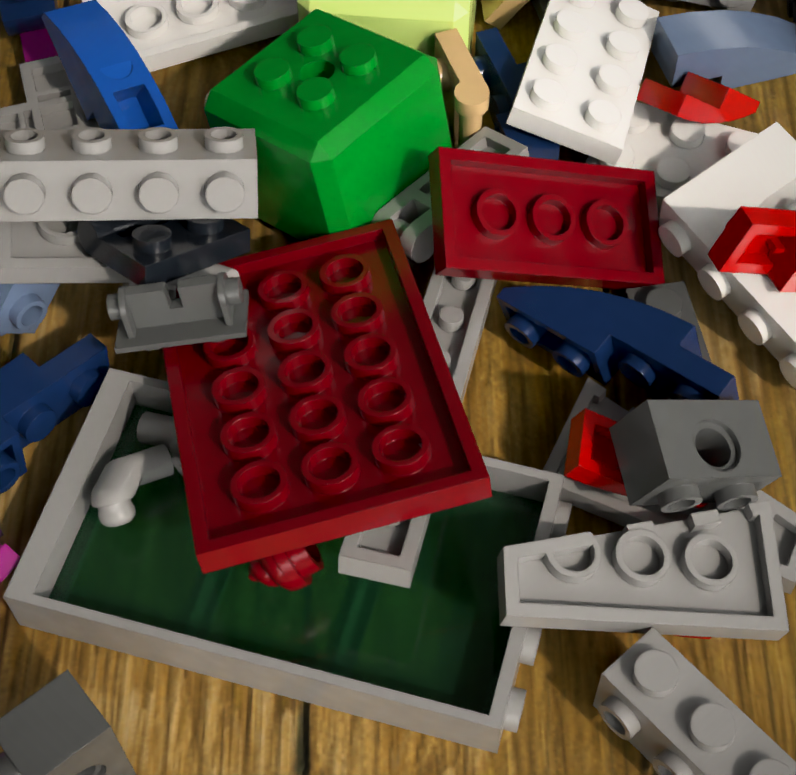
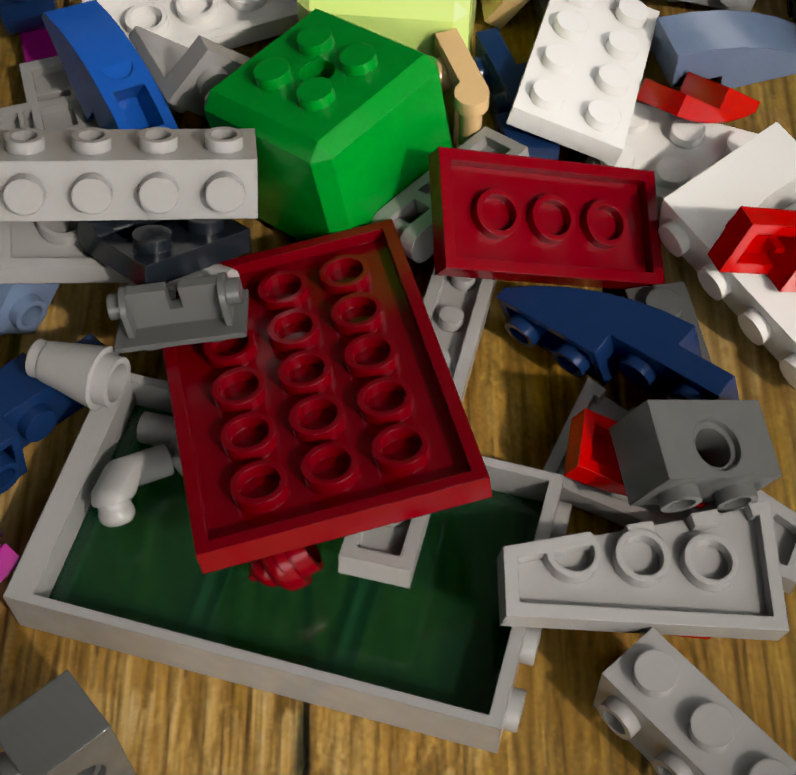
none -> light grey cone [25,339,131,410]
none -> light grey bracket [128,26,251,121]

